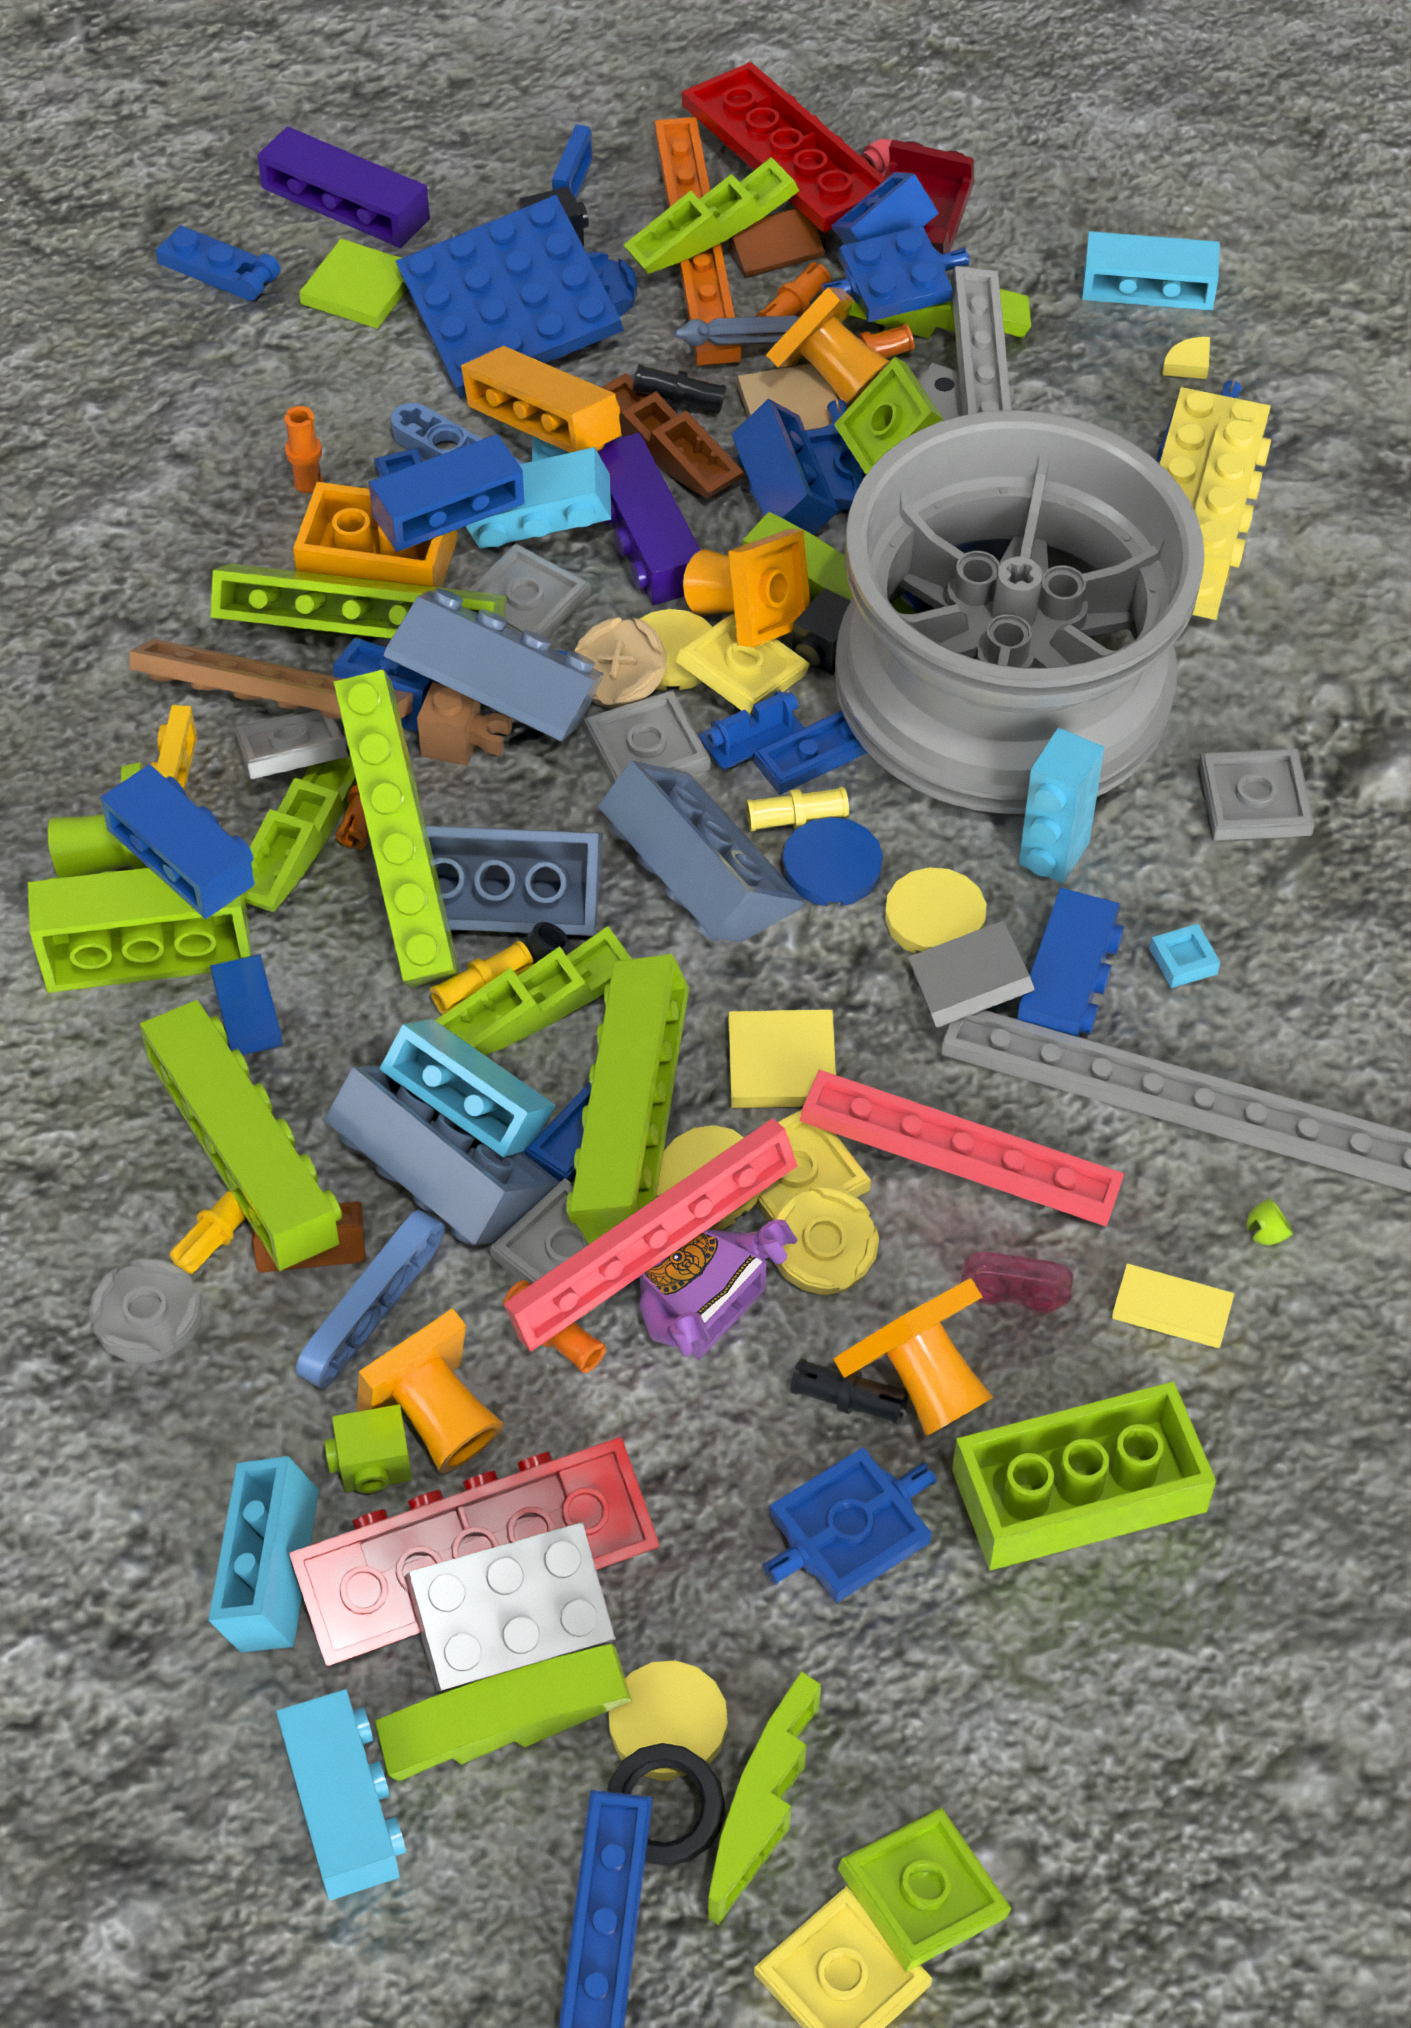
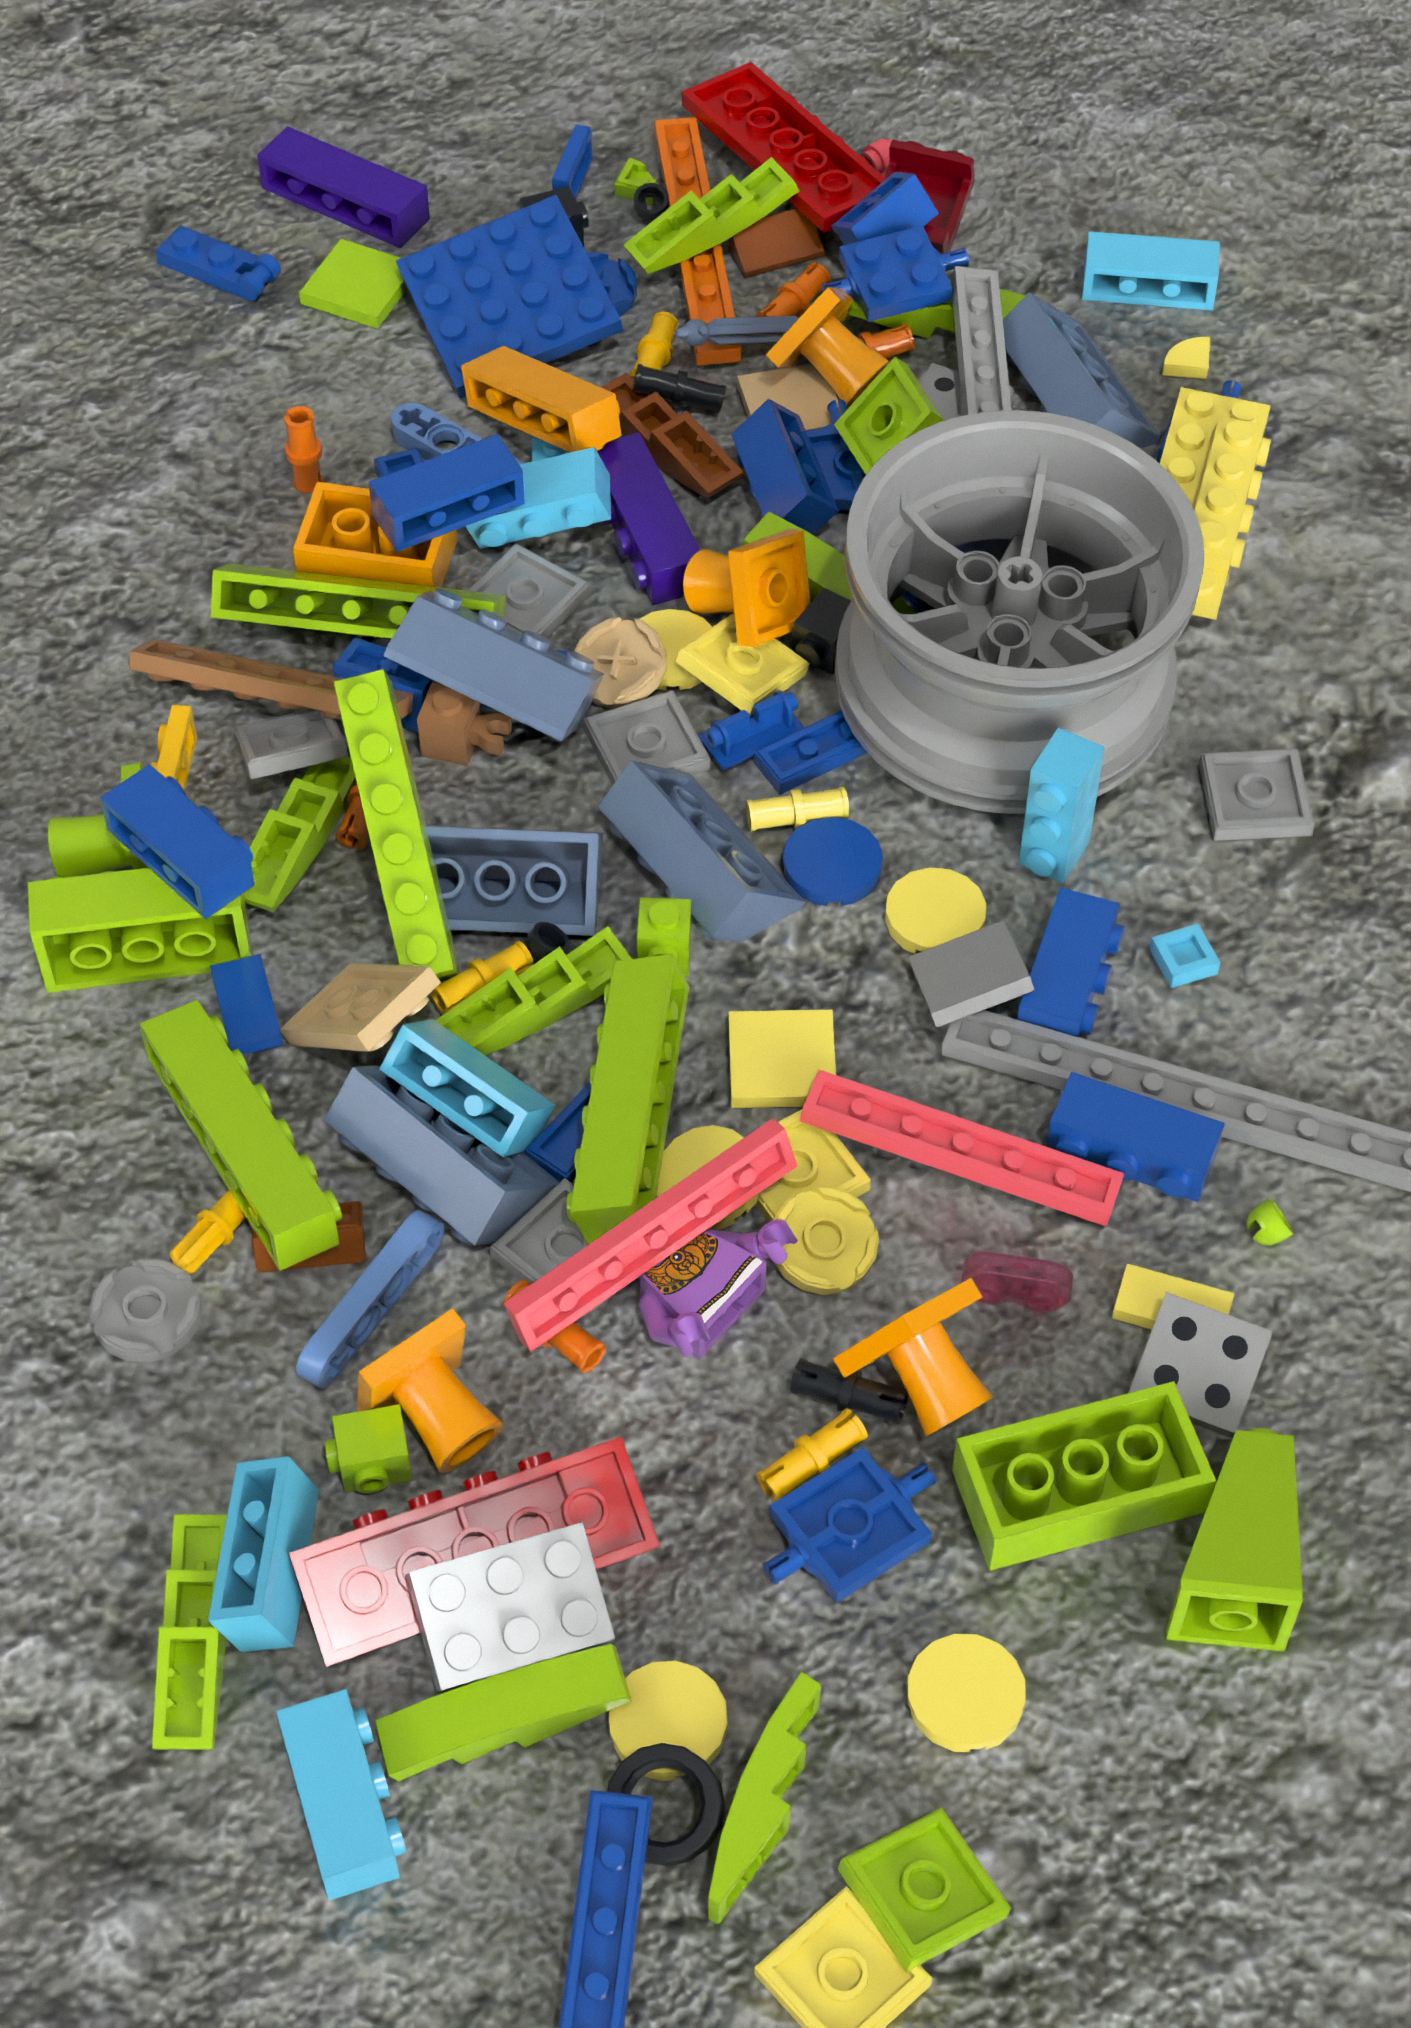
none -> lime slope [152,1514,227,1750]
none -> tan plate [280,963,441,1052]
none -> lime tile [614,157,657,205]
none -> yellow pin [630,311,679,380]
none -> black hinge [634,183,668,221]
none -> lime brick [637,897,691,977]
none -> yellow pin [756,1408,868,1502]
none -> light yellow tile [907,1634,1026,1753]
none -> sand blue slope [1003,292,1162,449]
none -> blue brick [1046,1072,1225,1202]
none -> light grey tile [1128,1292,1273,1438]
none -> lime slope [1166,1428,1303,1652]

